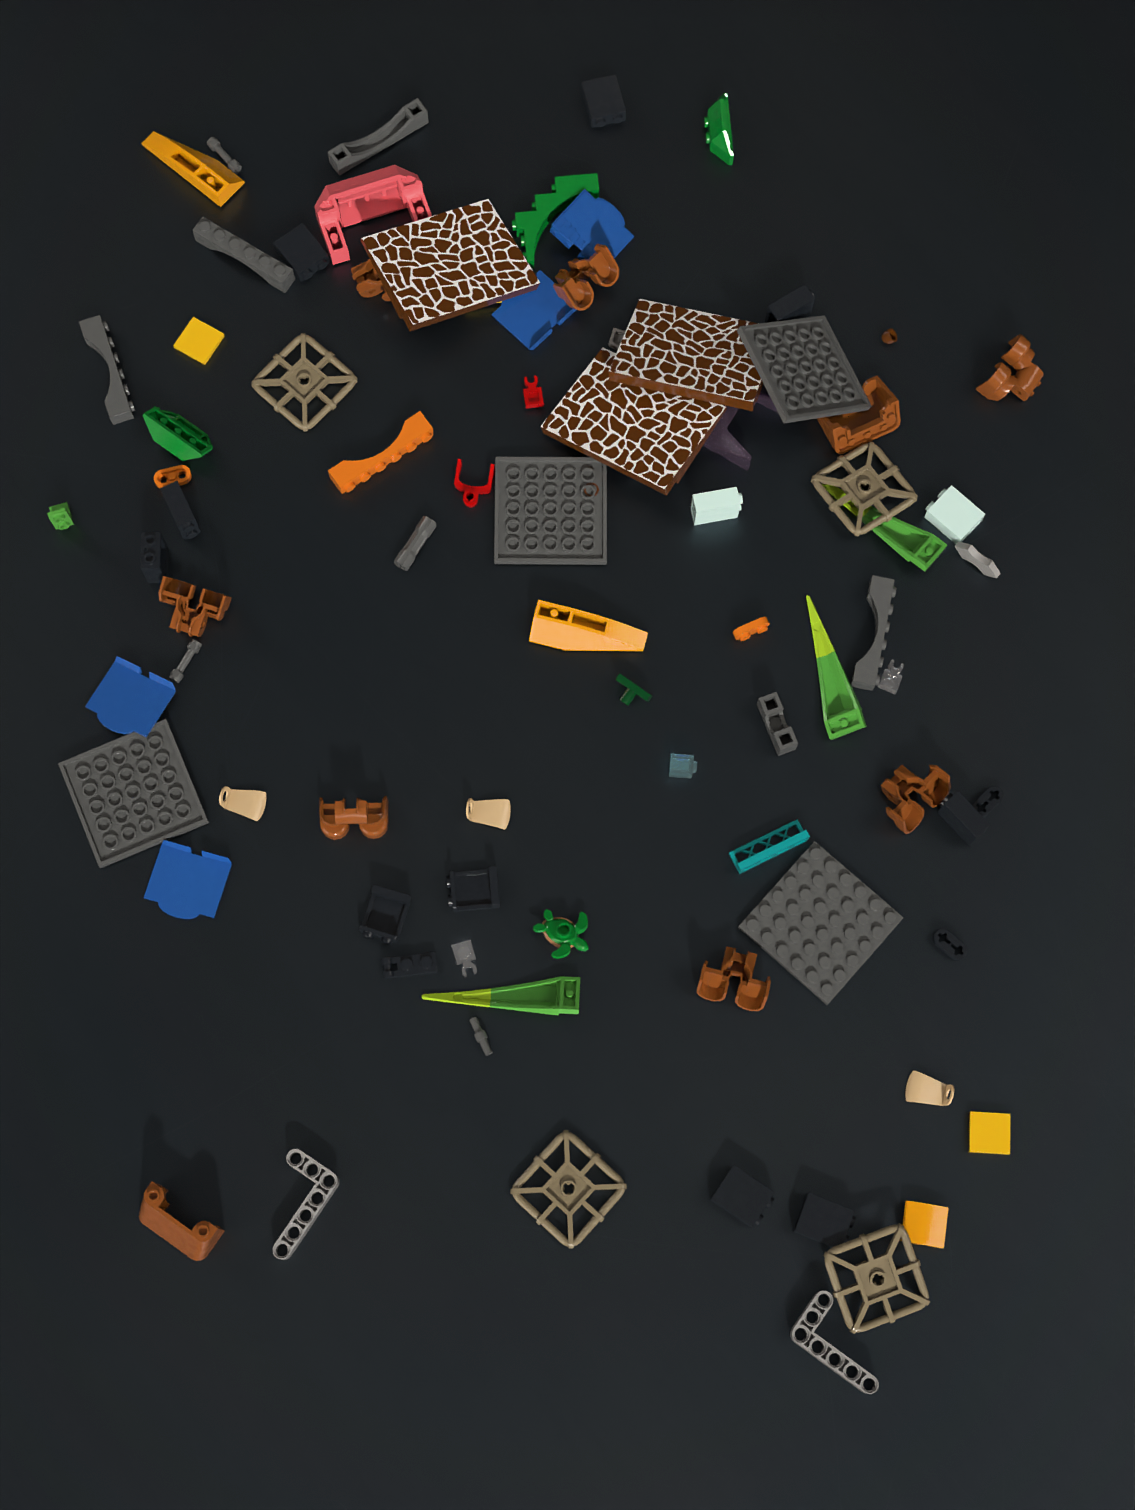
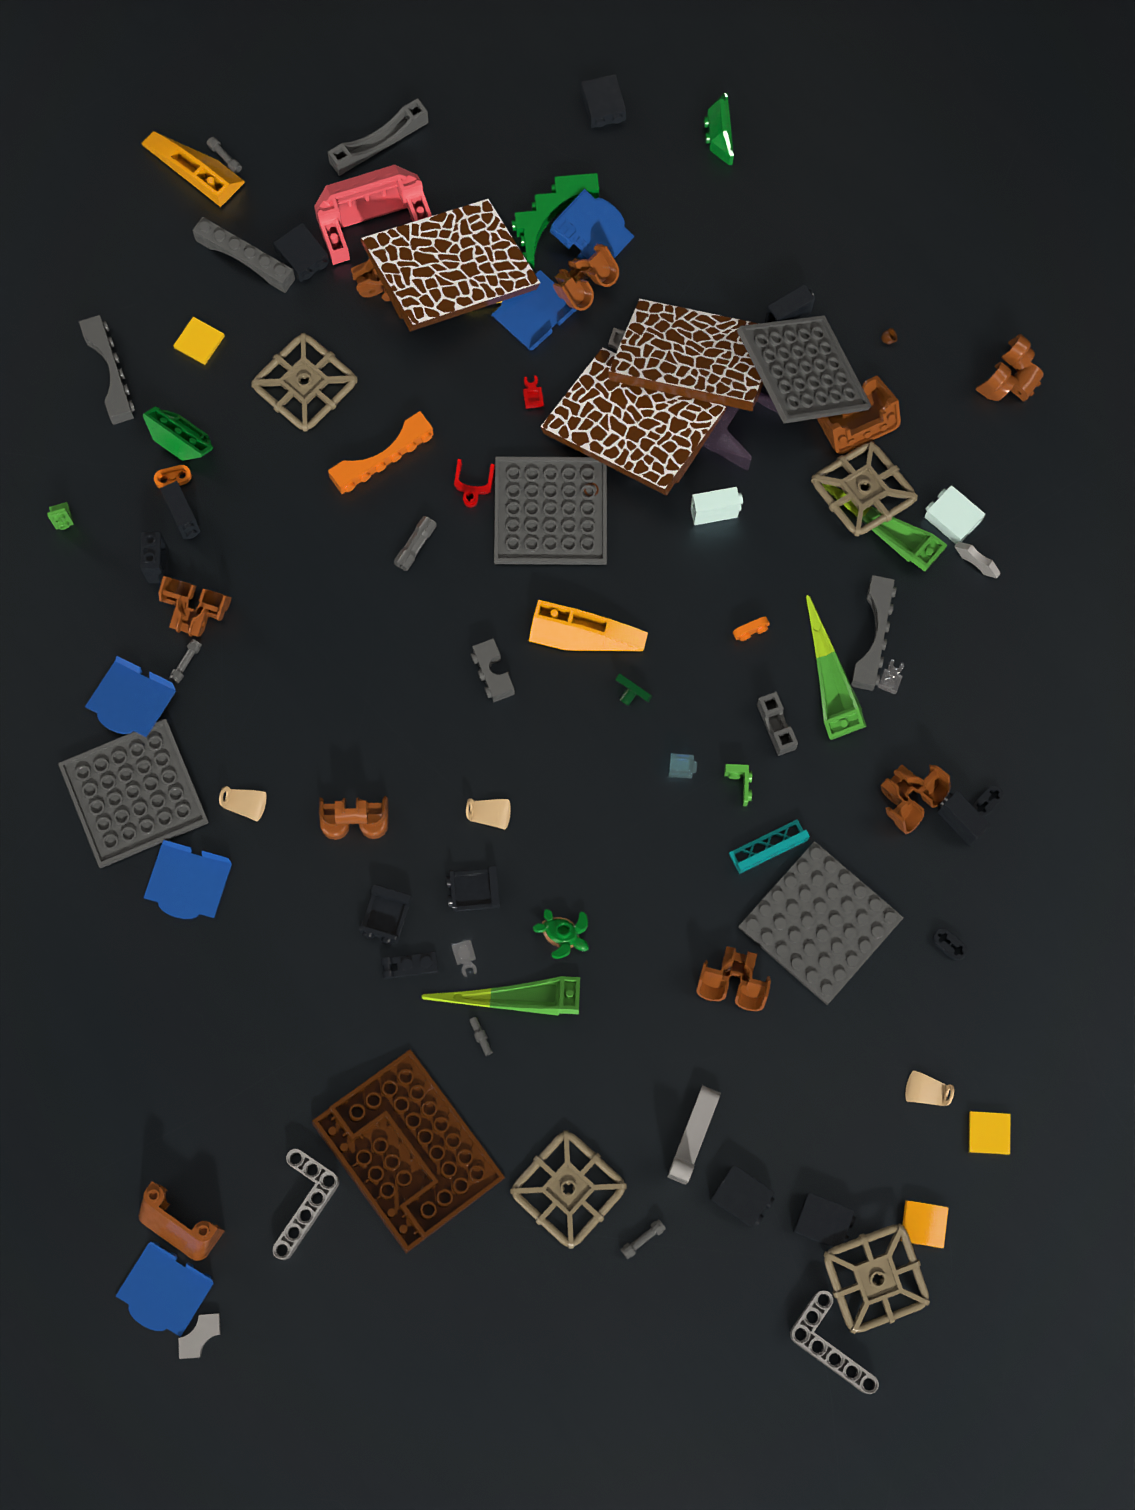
none -> blue piece [116,1241,214,1337]
none -> light grey tile [178,1313,221,1359]
none -> reddish brown slope [312,1049,505,1254]
none -> dark grey arch [471,638,515,703]
none -> dark grey bar [620,1219,666,1259]
none -> light grey beam [667,1085,721,1185]
none -> bright green bracket [724,764,752,806]

